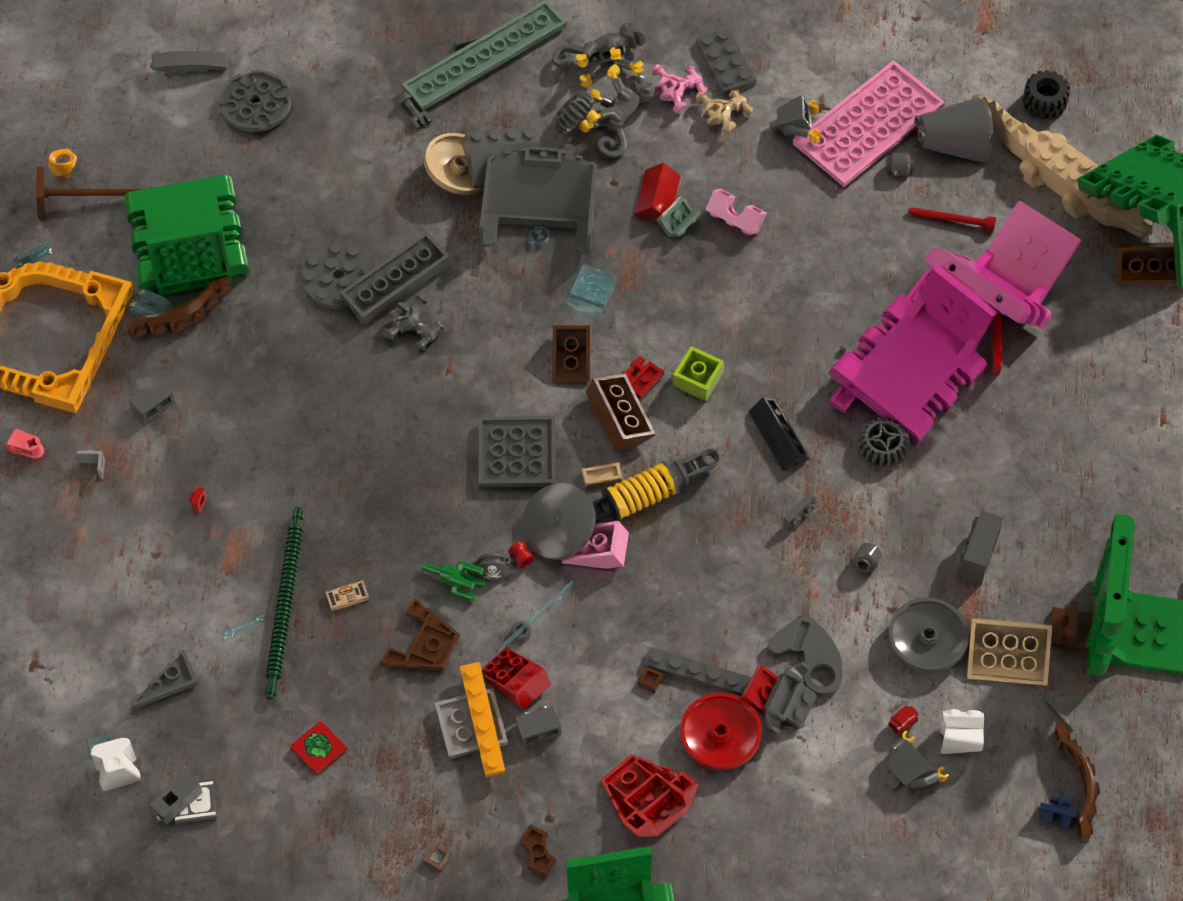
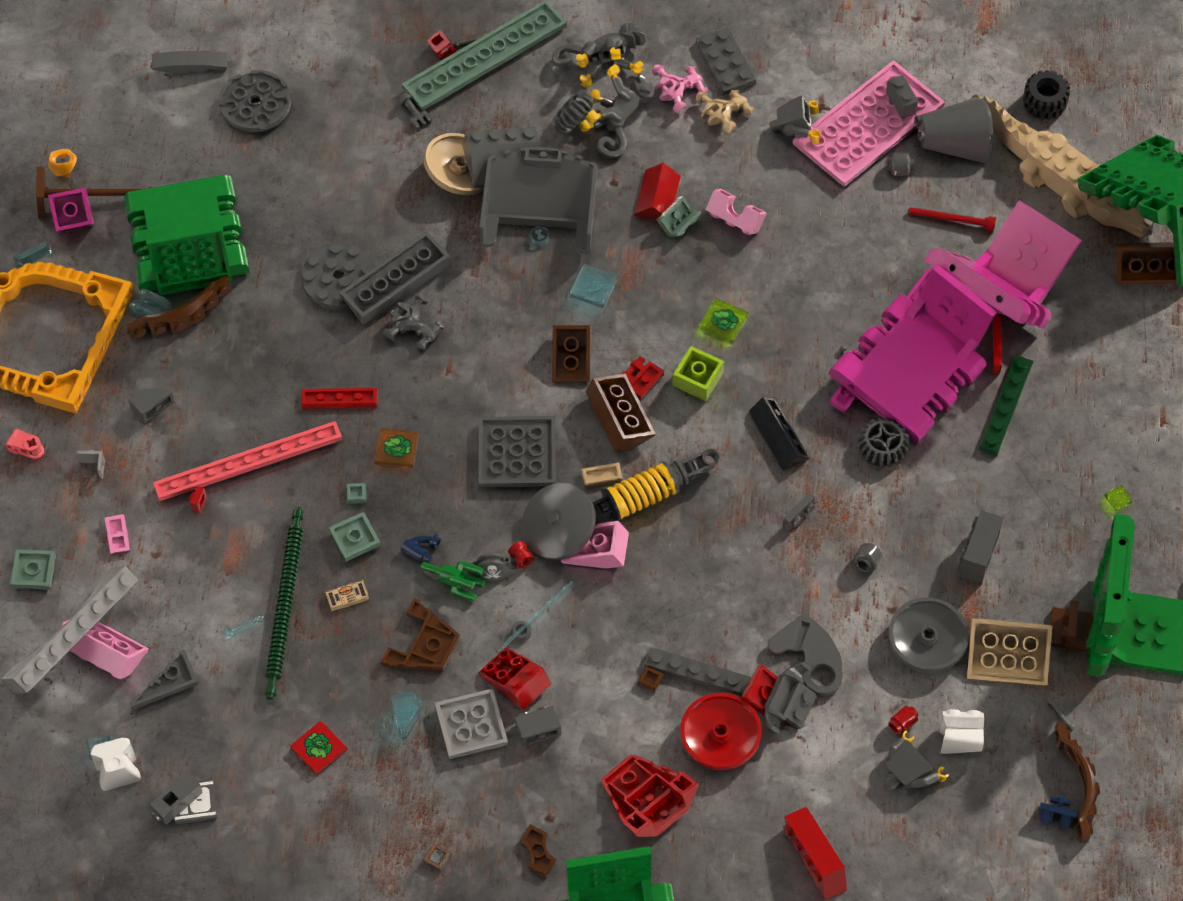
light orange plate [460,662,505,777] -> none
none -> light grey arch [0,566,138,693]
none -> sand green plate [10,550,56,589]
none -> dark pink brick [48,188,94,231]
none -> bright pink slope [61,620,149,679]
none -> bright pink slope [105,514,130,554]
none -> coral plate [153,421,342,501]
none -> red tile [301,388,378,409]
none -> sand green plate [329,512,381,562]
none -> sand green tile [346,483,367,504]
none -> clear orange tile [375,428,419,468]
none -> clear light blue slope [391,690,423,740]
none -> dark blue plant [401,534,441,563]
none -> red brick [427,30,457,60]
none -> clear neon green tile [699,298,749,344]
none -> red wedge [783,806,847,900]
none -> dark grey brick [886,75,919,119]
none -> dark green plate [979,355,1034,456]
none -> clear neon green tile [1105,485,1132,511]

